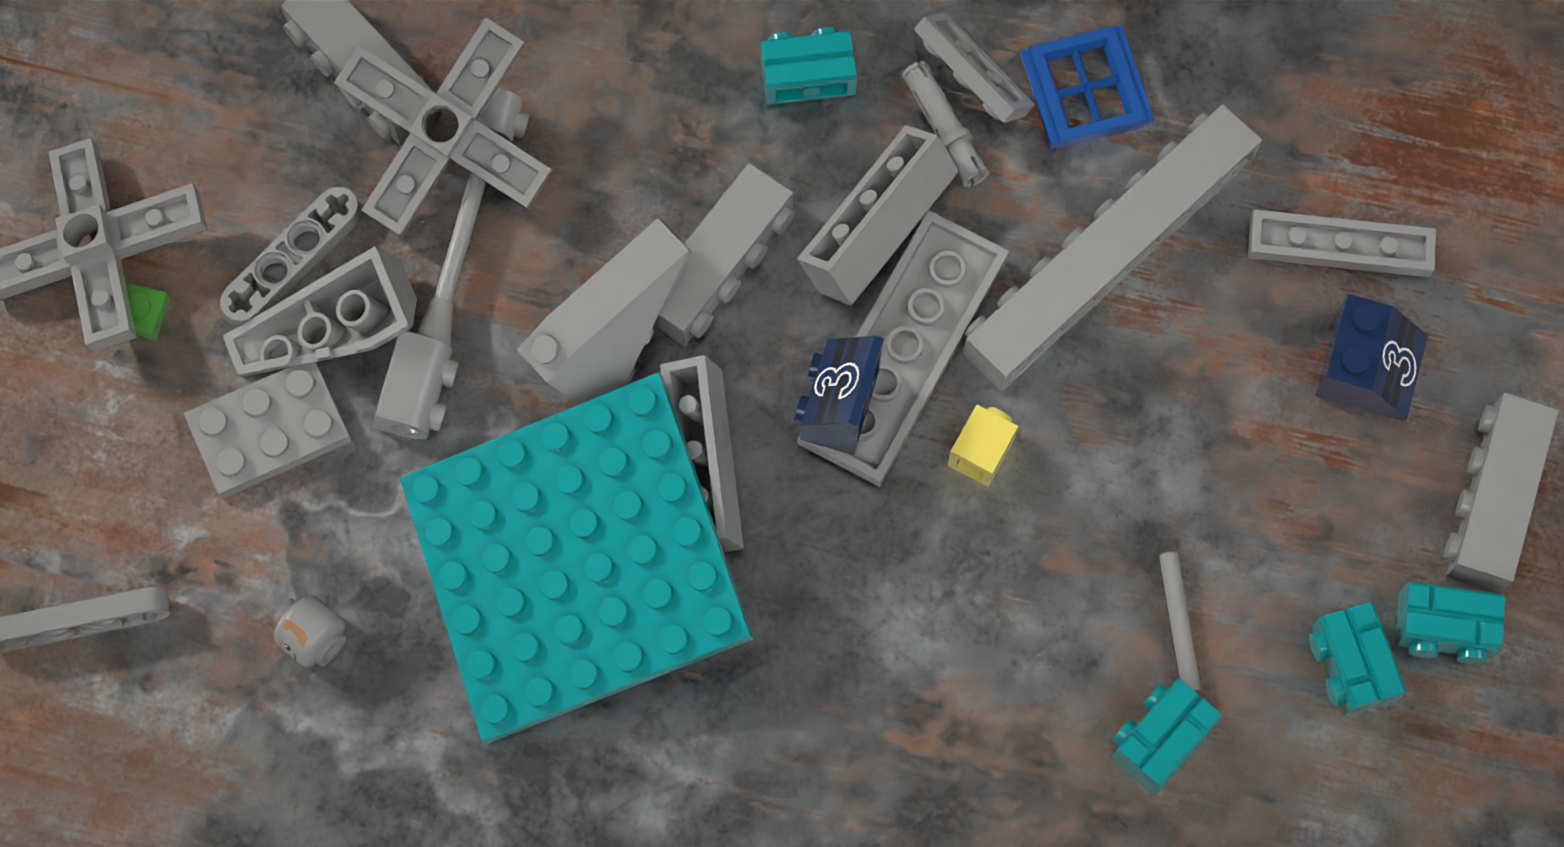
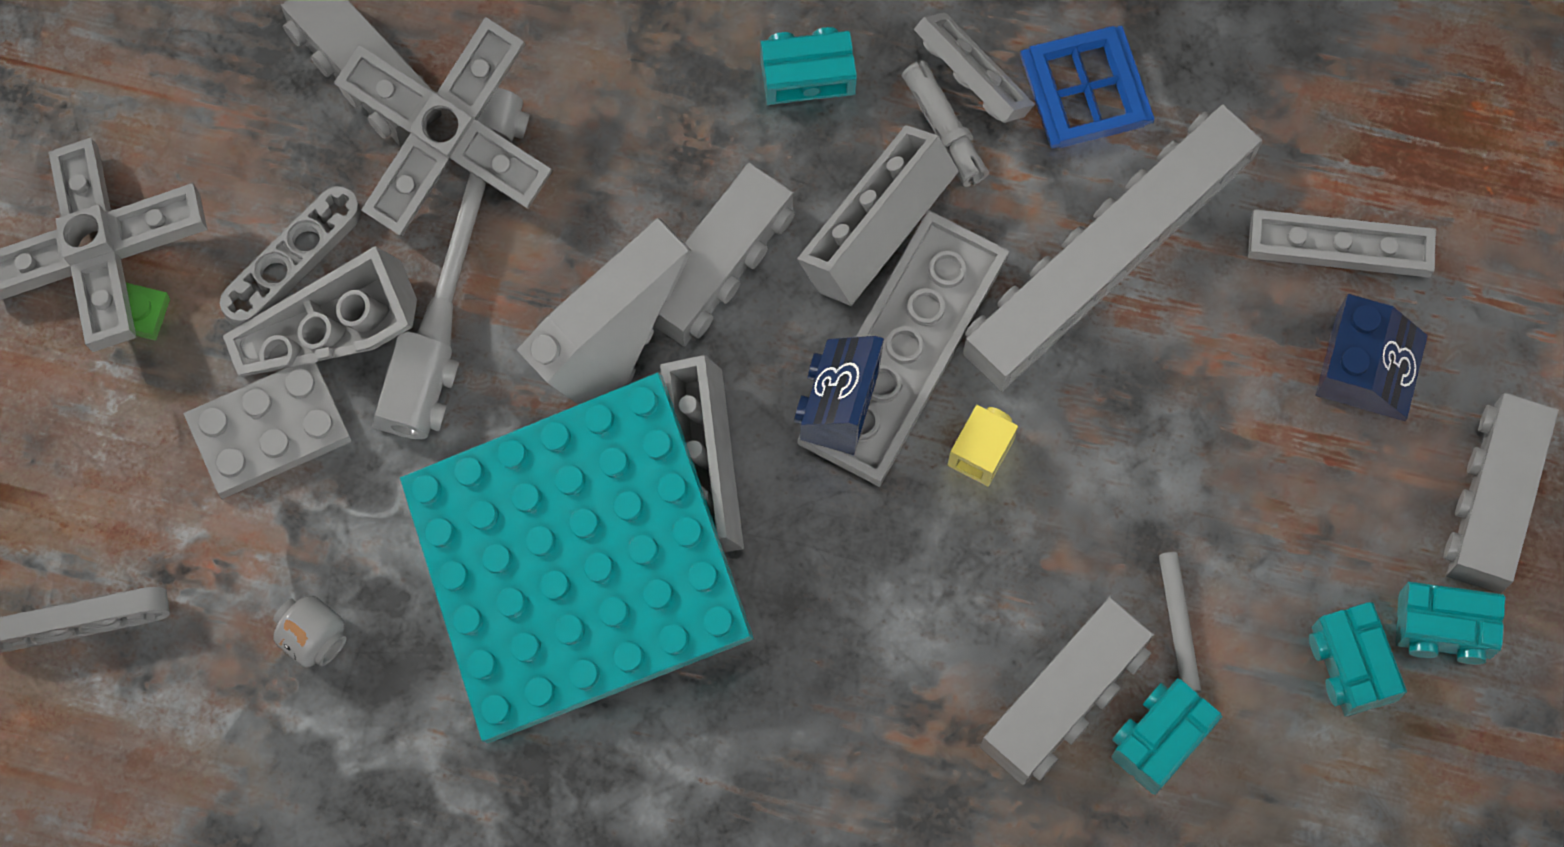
none -> light grey brick [980,597,1154,786]

